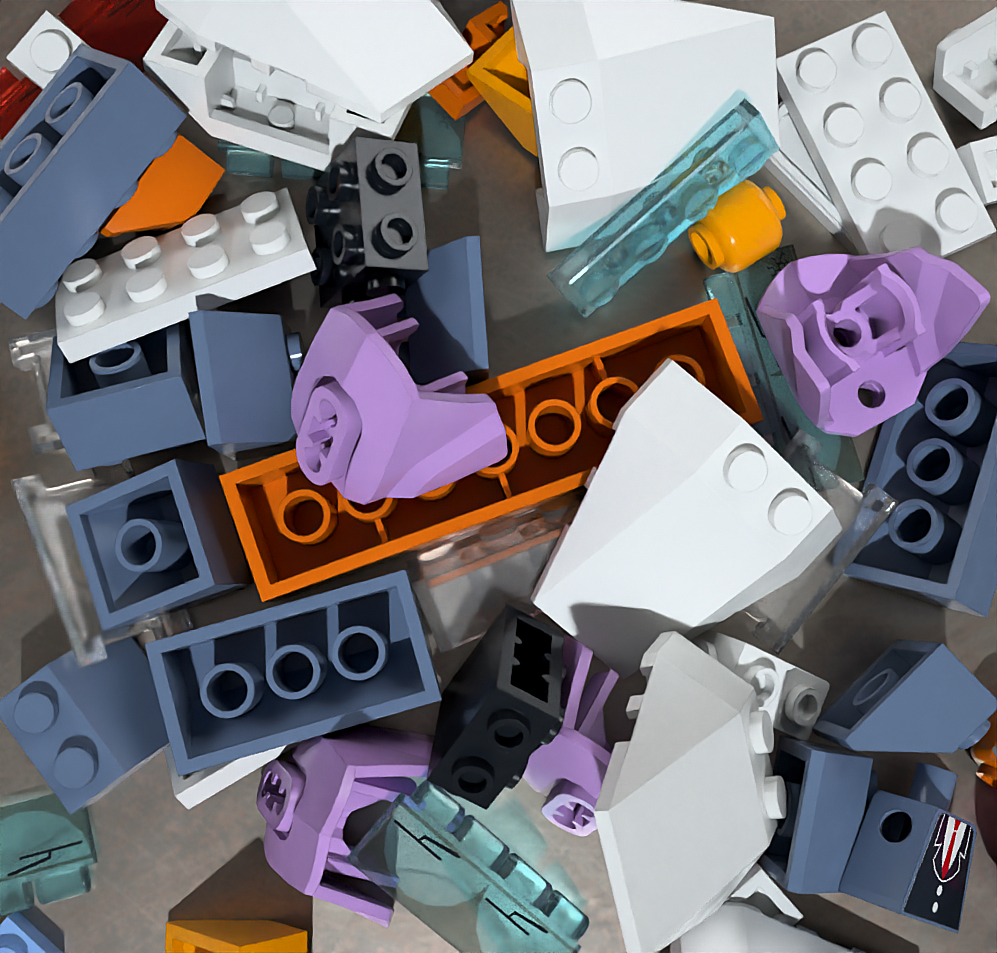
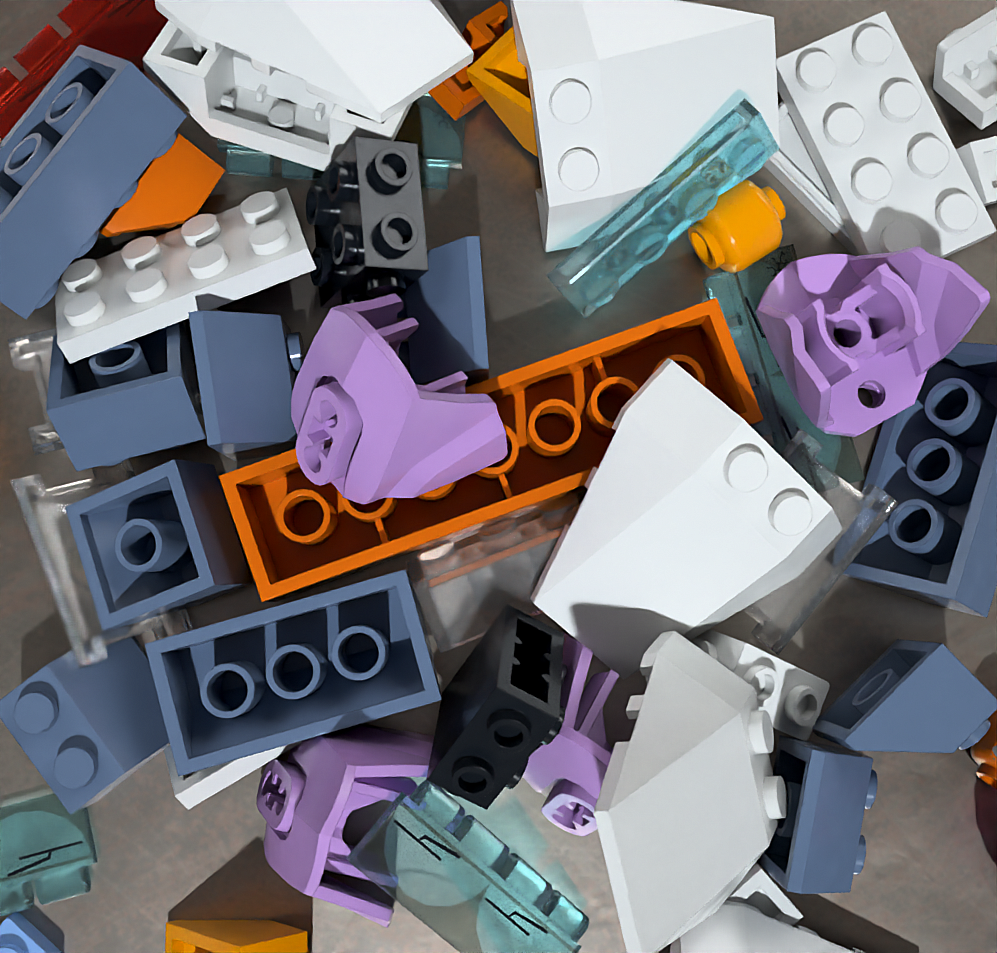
white plate [6,10,91,90] -> none
sand blue torso [838,762,977,934] -> none

